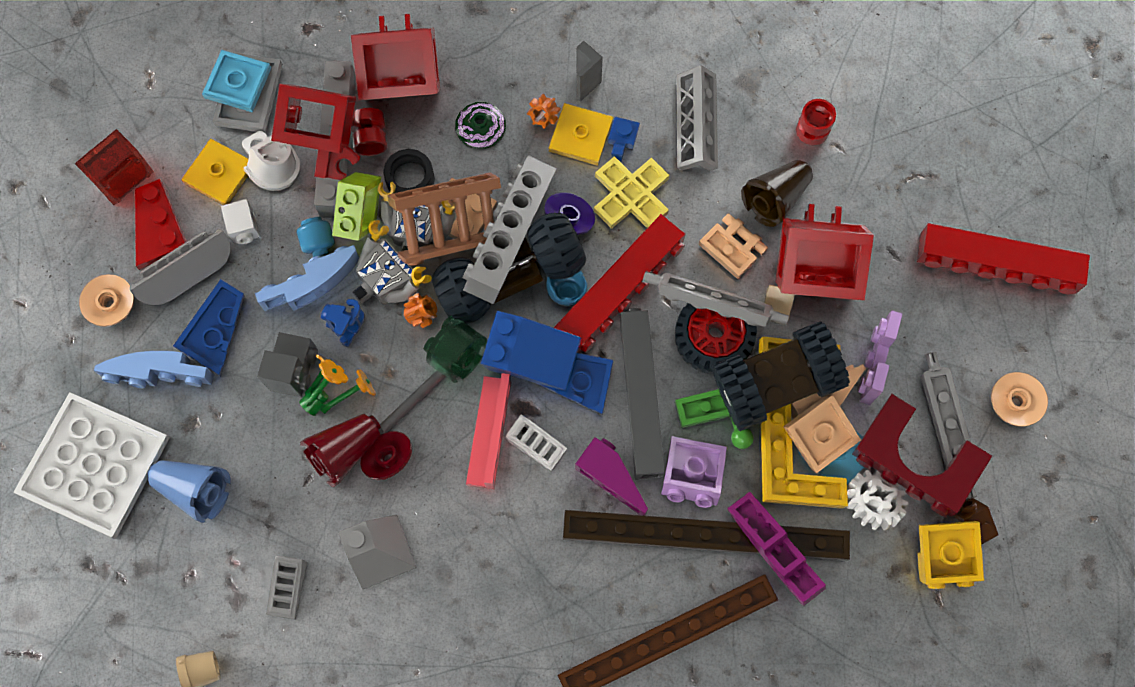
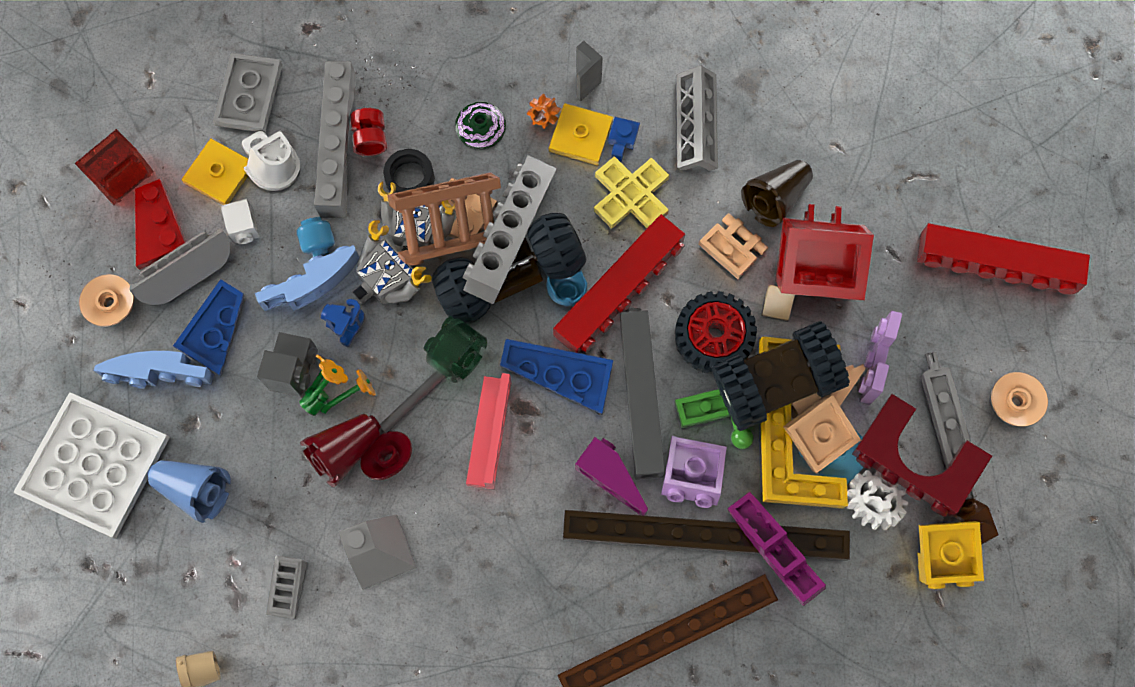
medium azure plate [202,50,271,113] -> none
red piece [271,84,361,180] -> none
lime window [332,172,382,241] -> none
red piece [351,14,441,100] -> none
orange gear [404,293,437,328] -> none
blue slope [480,311,582,391] -> none
white slope [505,414,567,472] -> none
dark purple dish [544,192,595,235] -> none
light grey plate [642,271,789,327] -> none
red wheel [796,99,836,146] -> none

